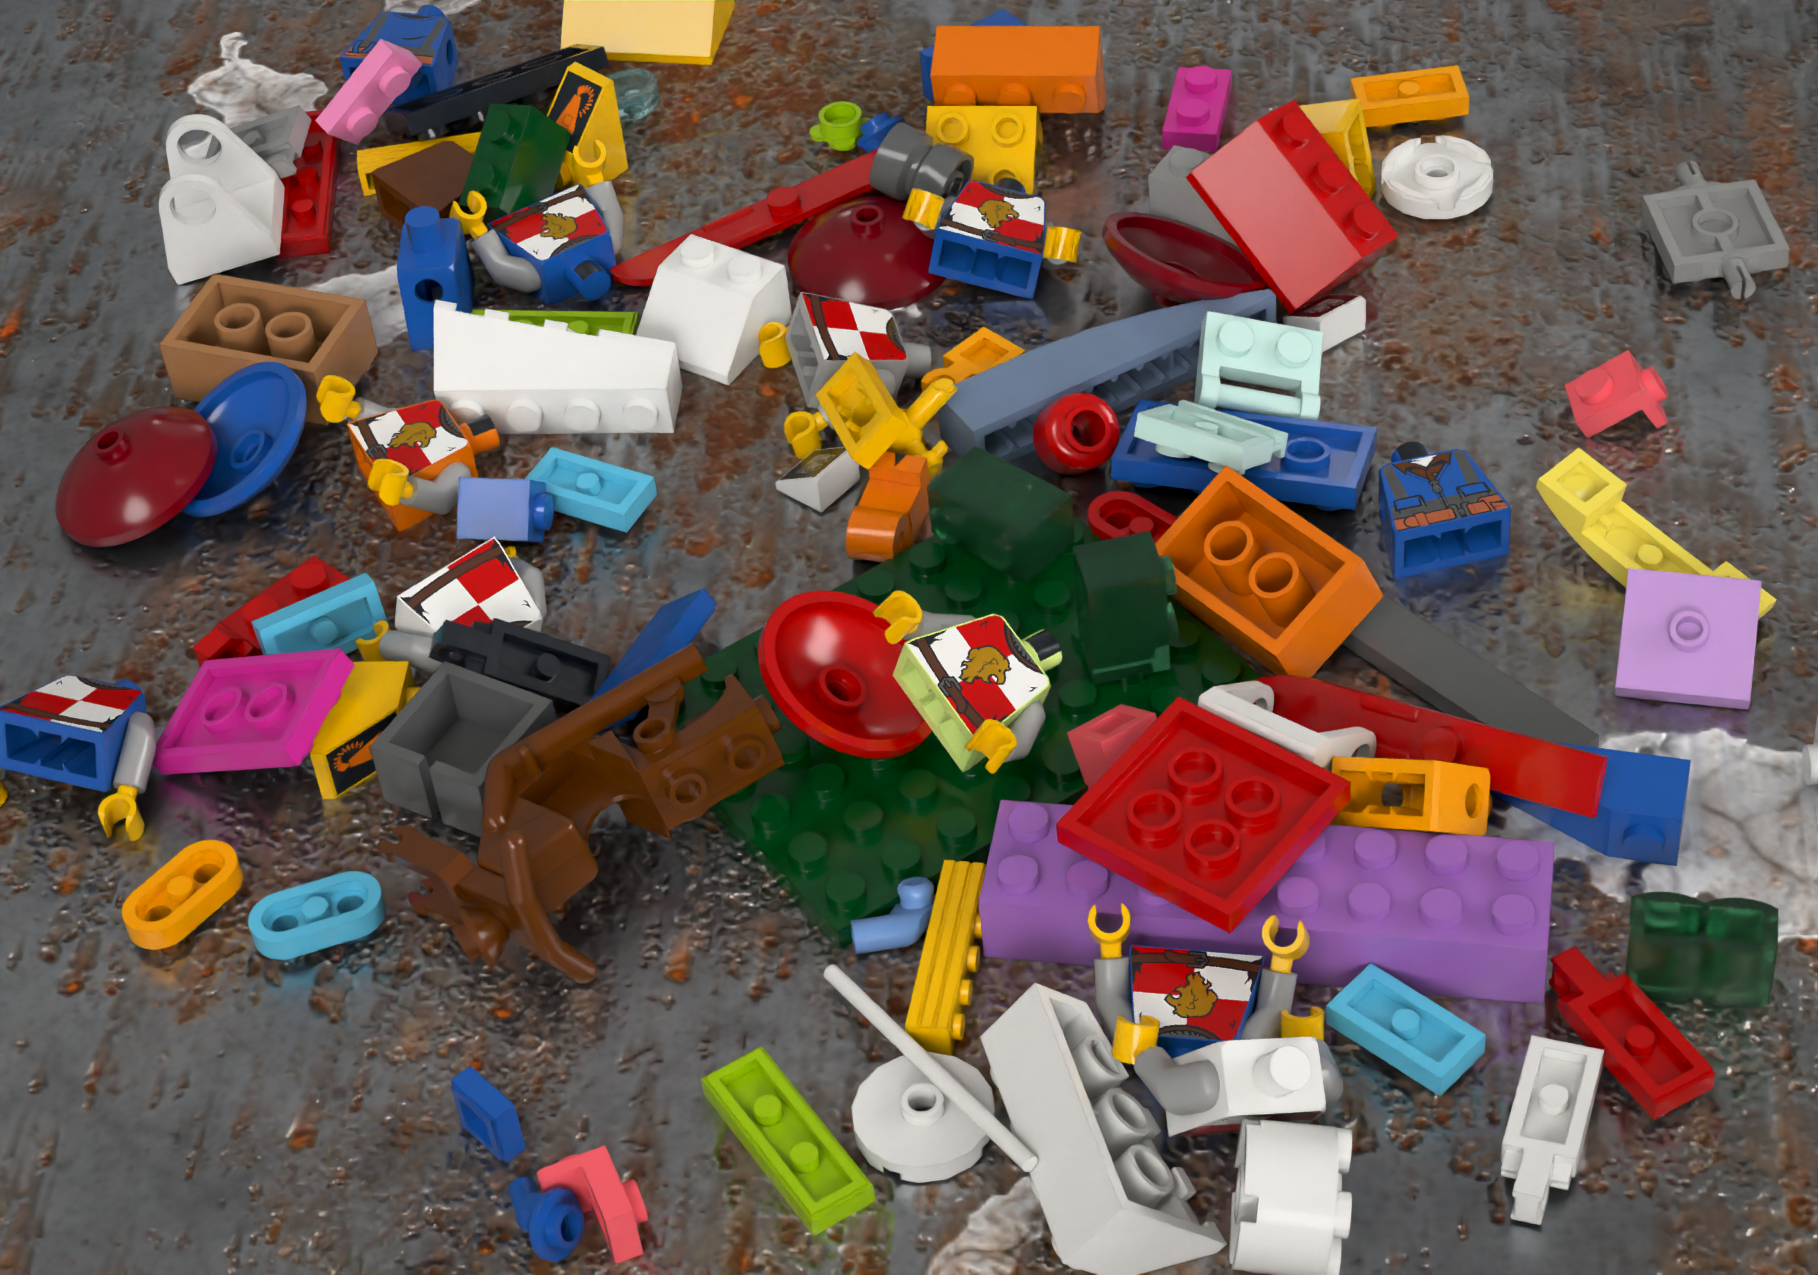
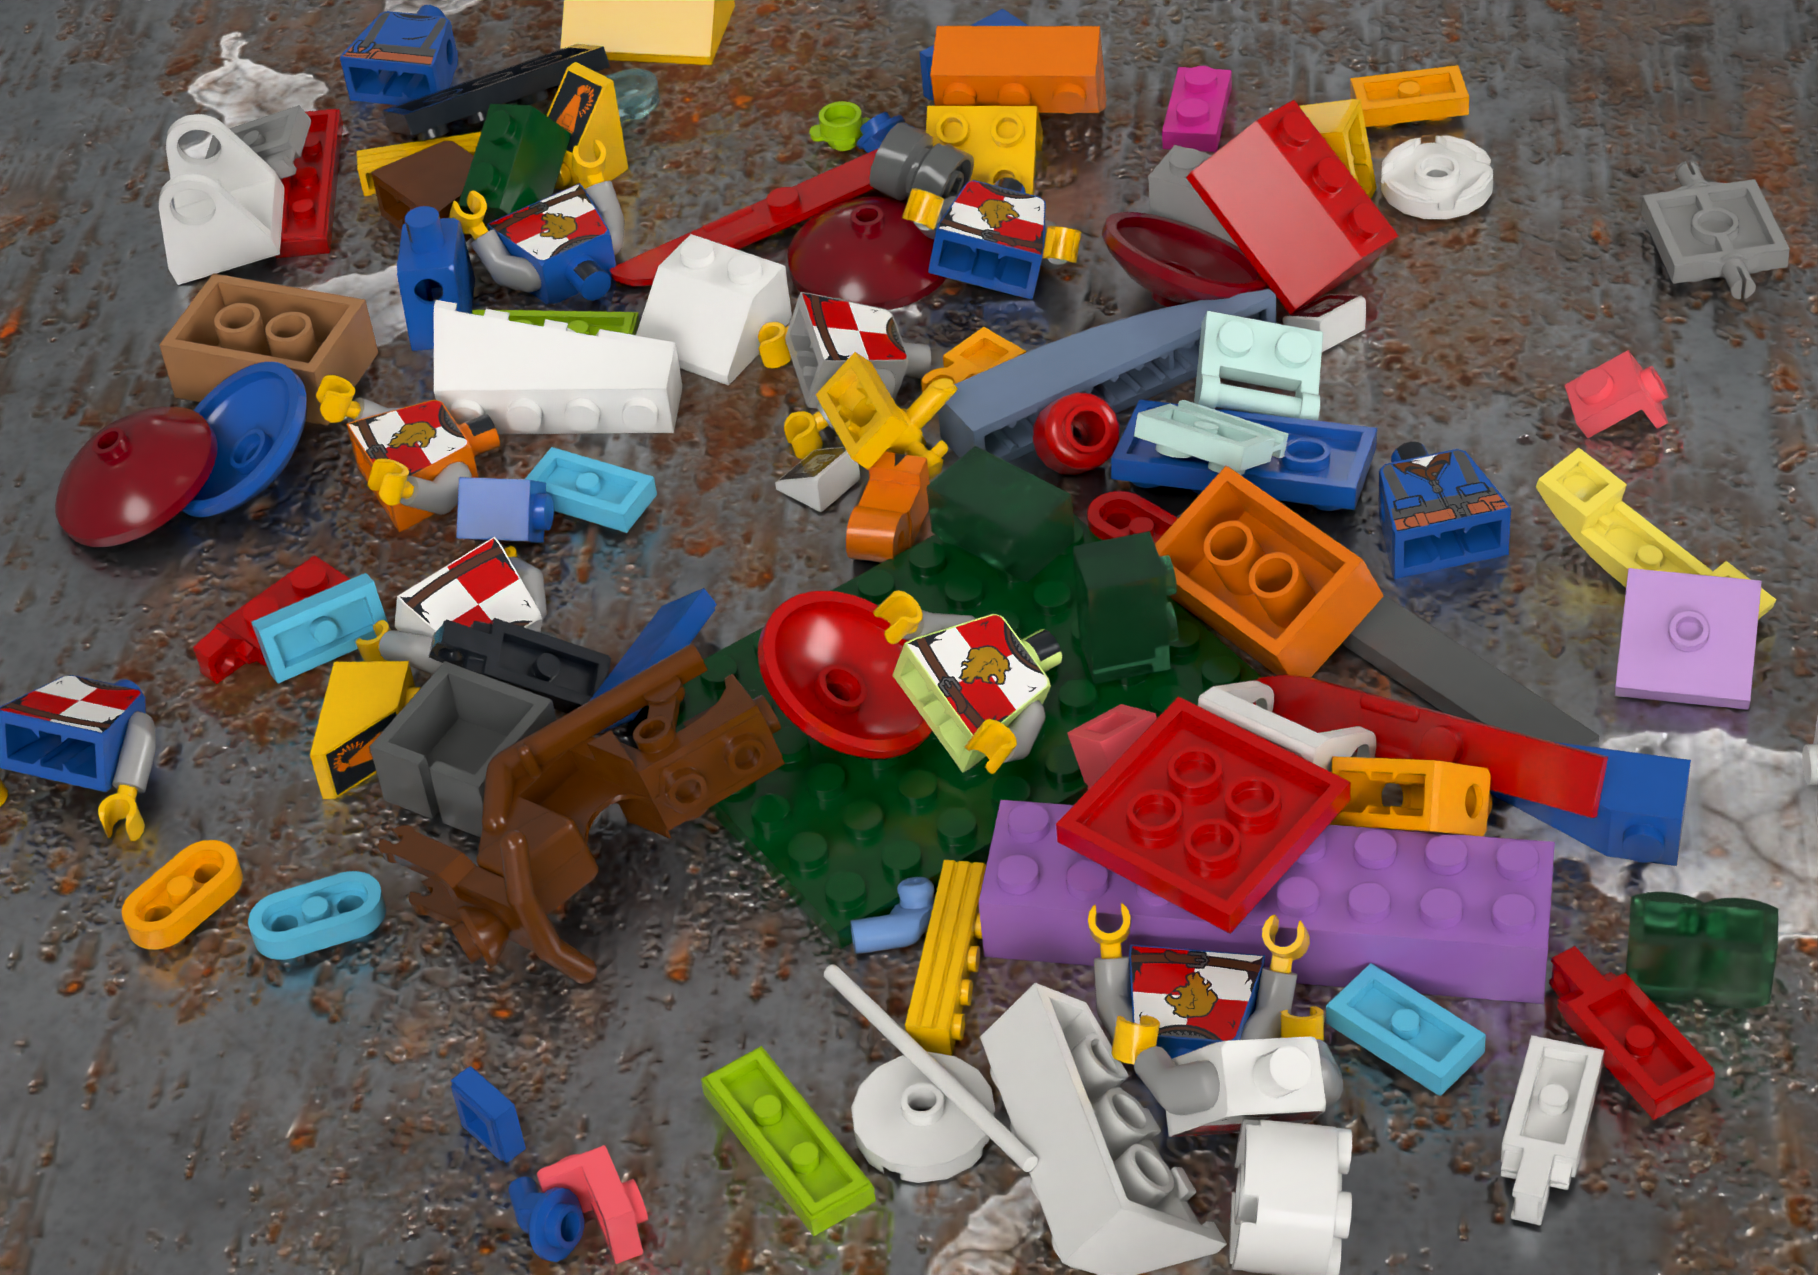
dark pink plate [153,648,355,775] -> none
bright pink plate [315,39,422,145] -> none

